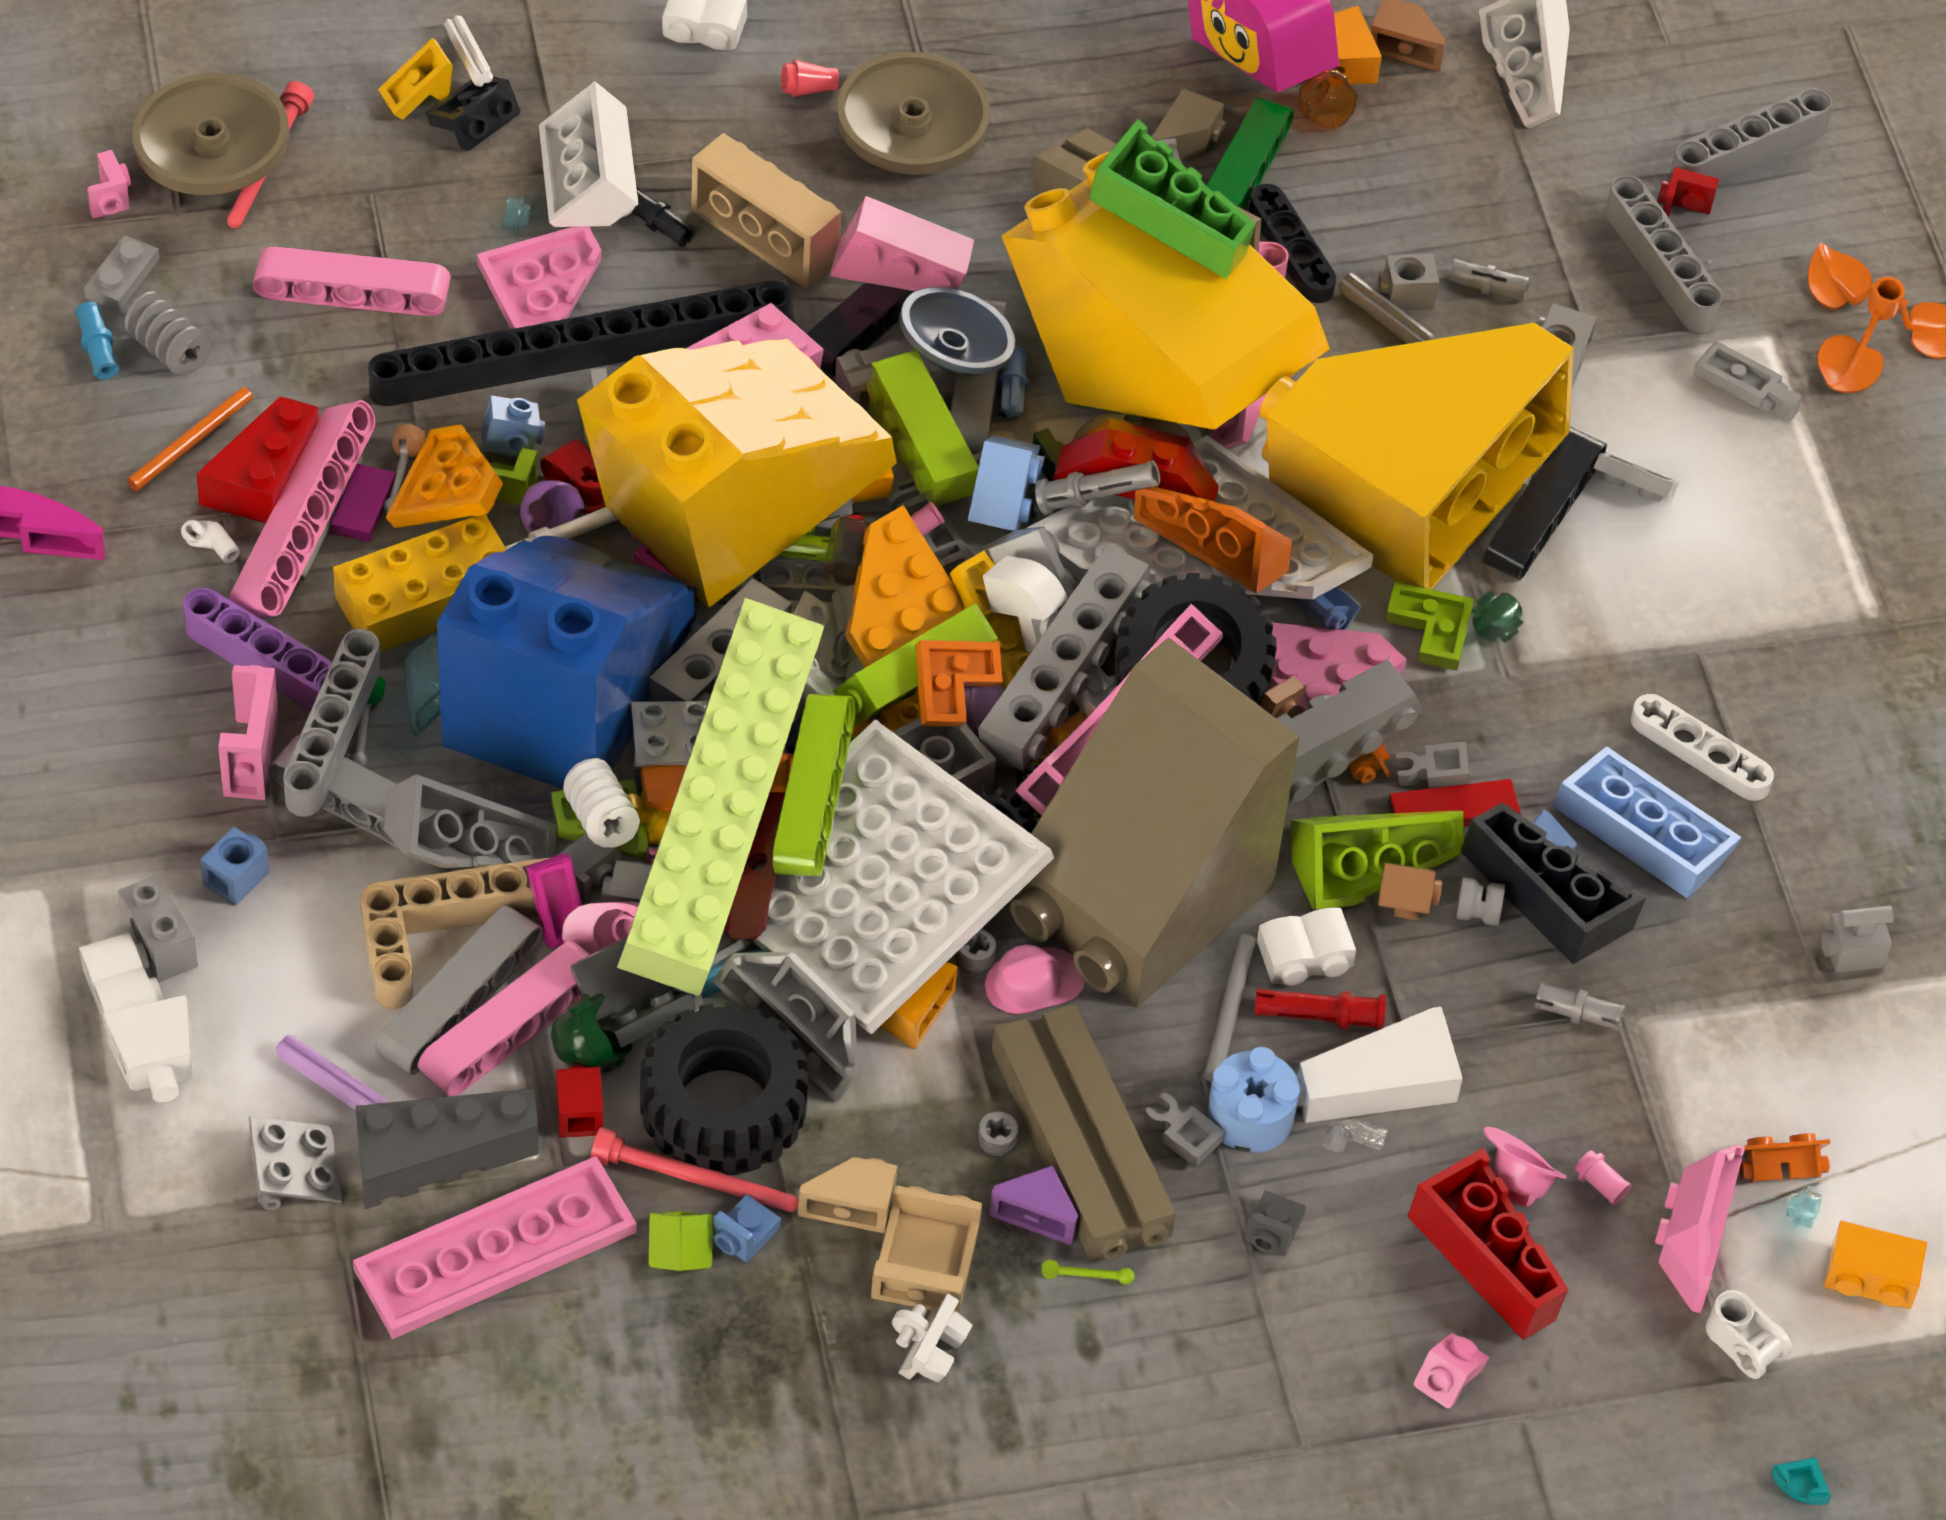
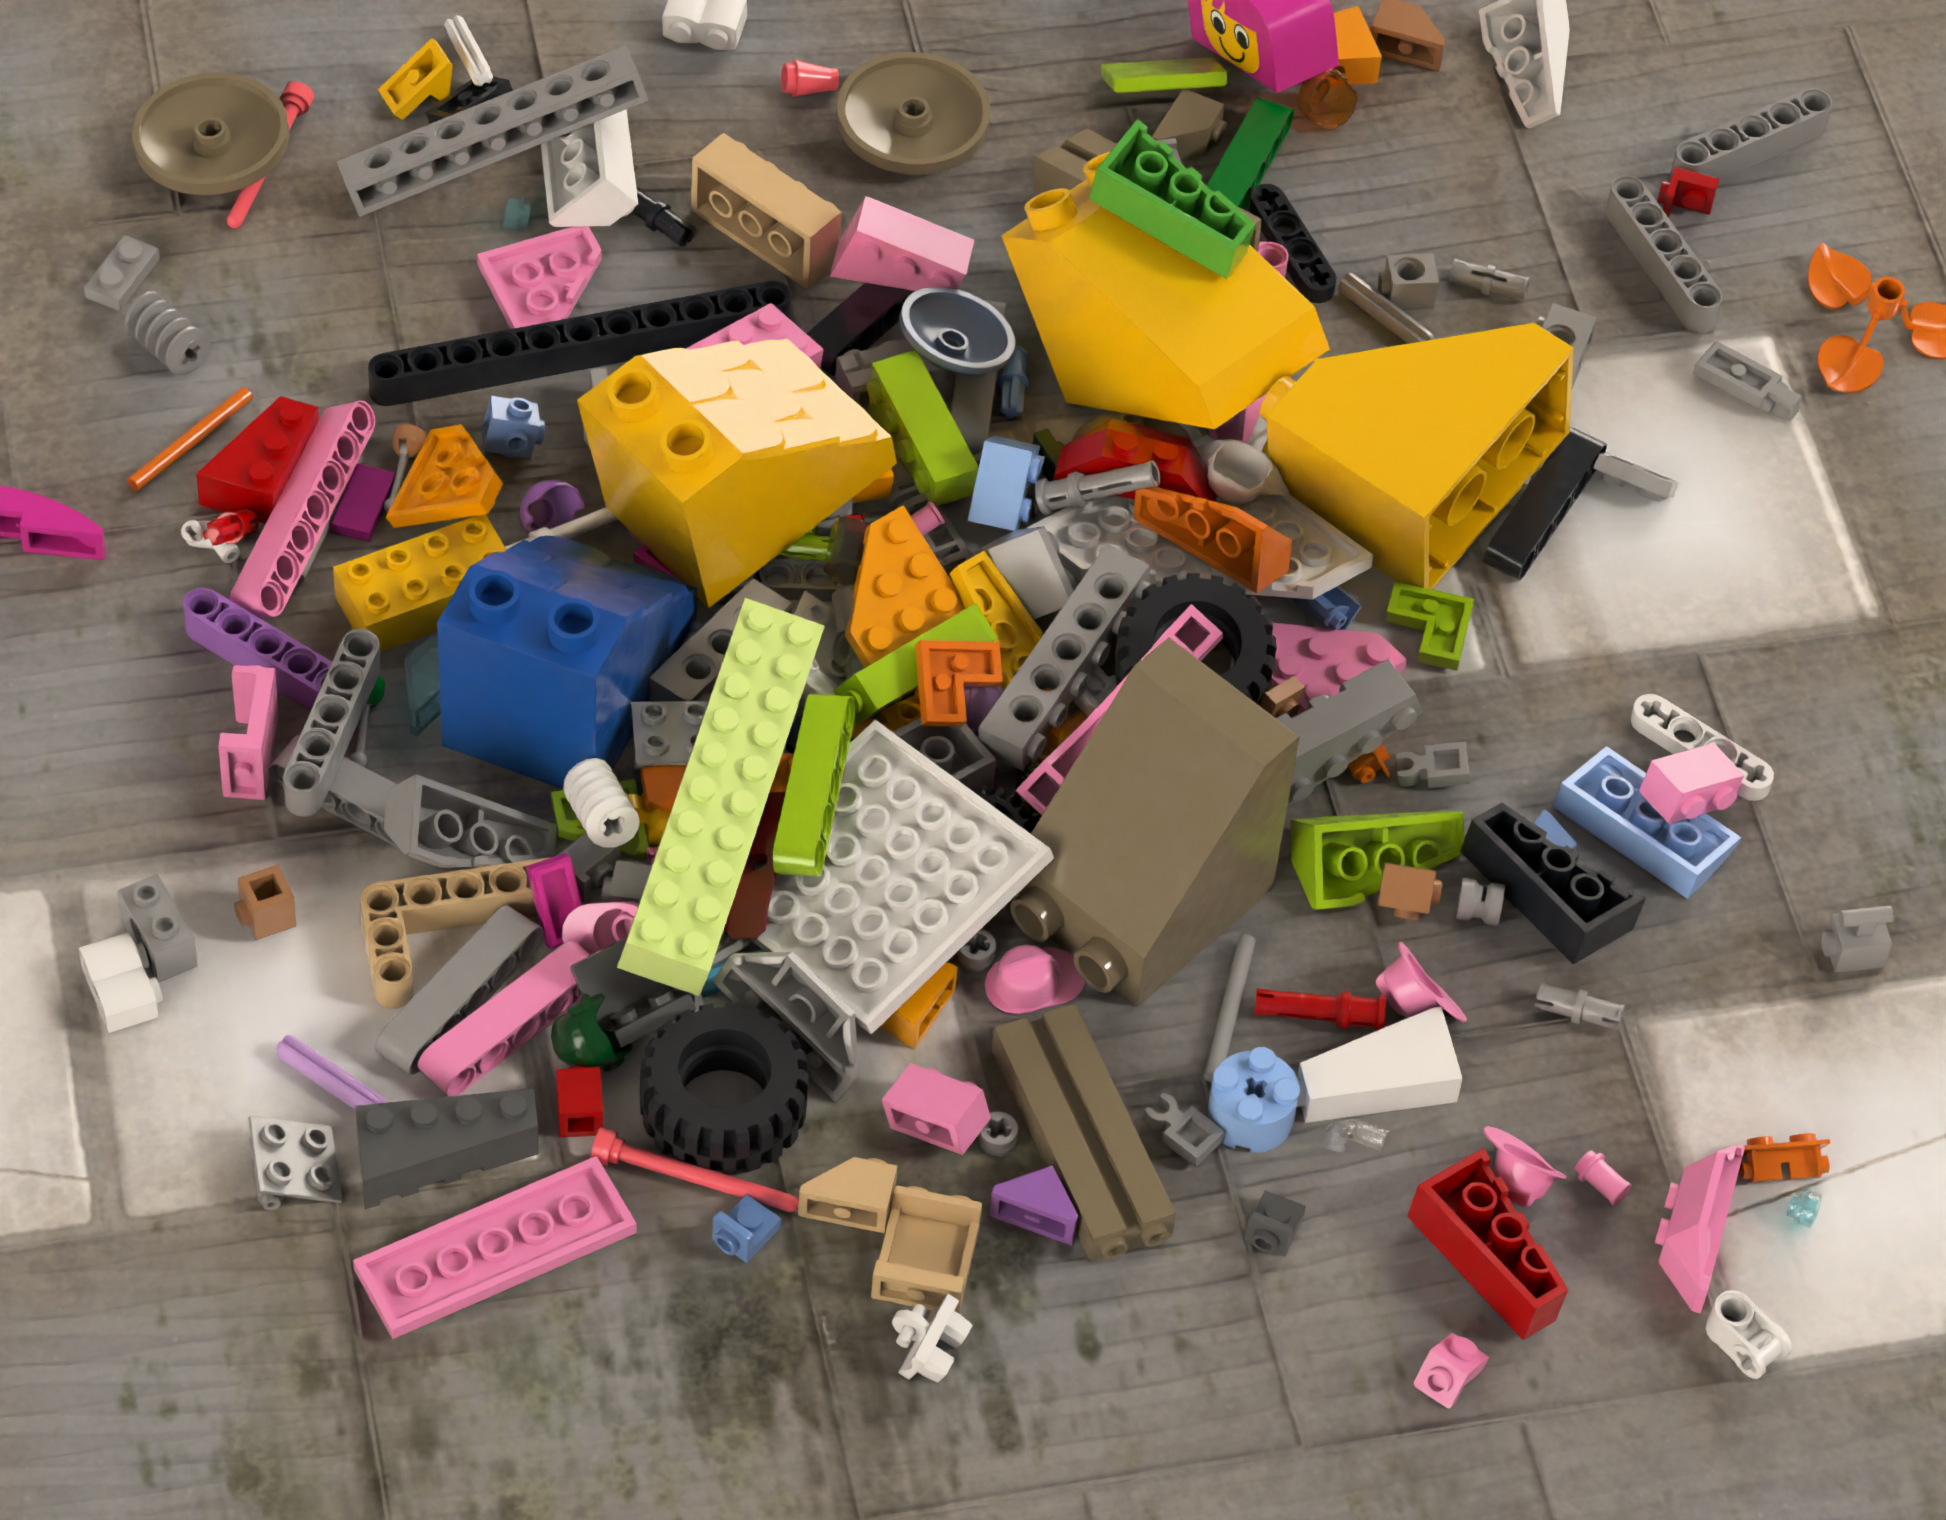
dark azure pin [75,302,119,380] -> none
bright pink bracket [87,150,131,218] -> none
white torso [103,995,192,1102] -> none
medium blue brick [200,827,269,906] -> none
bright pink beam [252,247,451,316] -> none
lime panel [490,448,538,506] -> none
red piece [540,439,606,514] -> none
lime panel [649,1211,713,1271] -> none
white brick [983,556,1068,653] -> none
lime hinge [1041,1259,1135,1285] -> none
white brick [1257,908,1356,986] -> none
red tile [1388,779,1521,827] -> none
clear green gear [1472,590,1523,643] -> none
teal tile [1771,1457,1831,1505] -> none
light orange brick [1824,1220,1928,1309] -> none
none -> red axle [203,509,259,546]
none -> medium nougat brick [234,864,296,940]
none -> light grey brick [337,45,649,217]
none -> bright pink brick [882,1063,991,1155]
none -> lime tile [1101,57,1227,93]
none -> white piece [1198,439,1290,504]
none -> bright pink piece [1376,942,1467,1023]
none -> bright pink brick [1639,743,1744,824]

